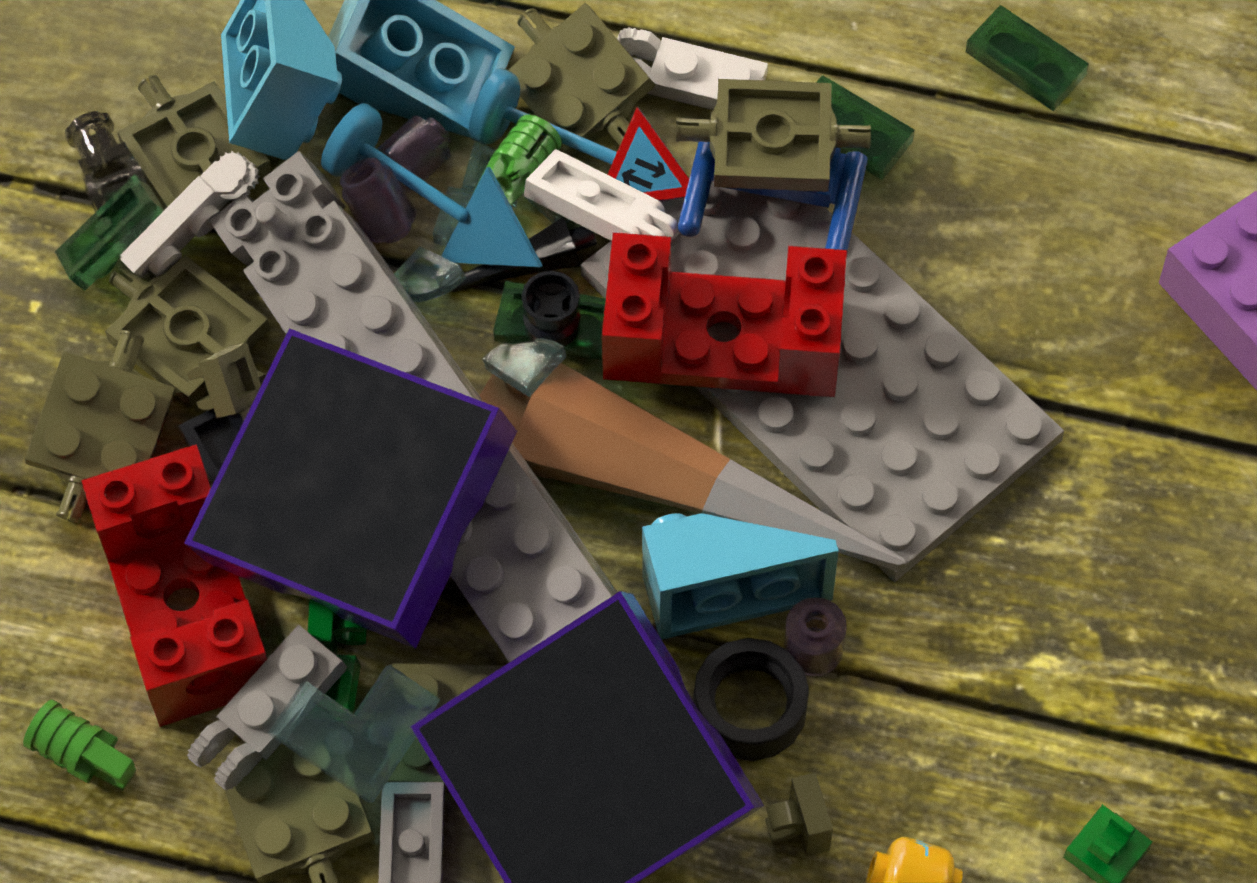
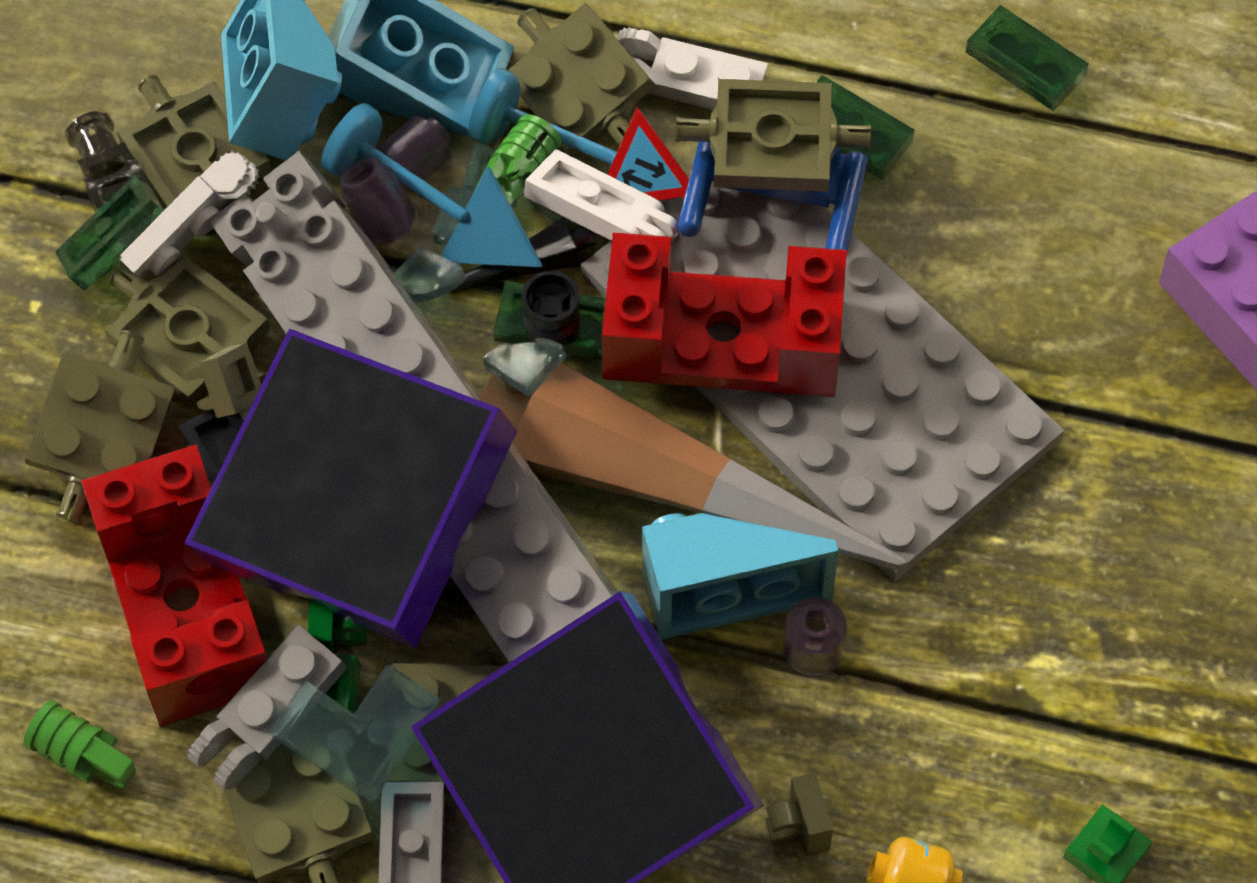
black tyre [693,638,809,761] -> none

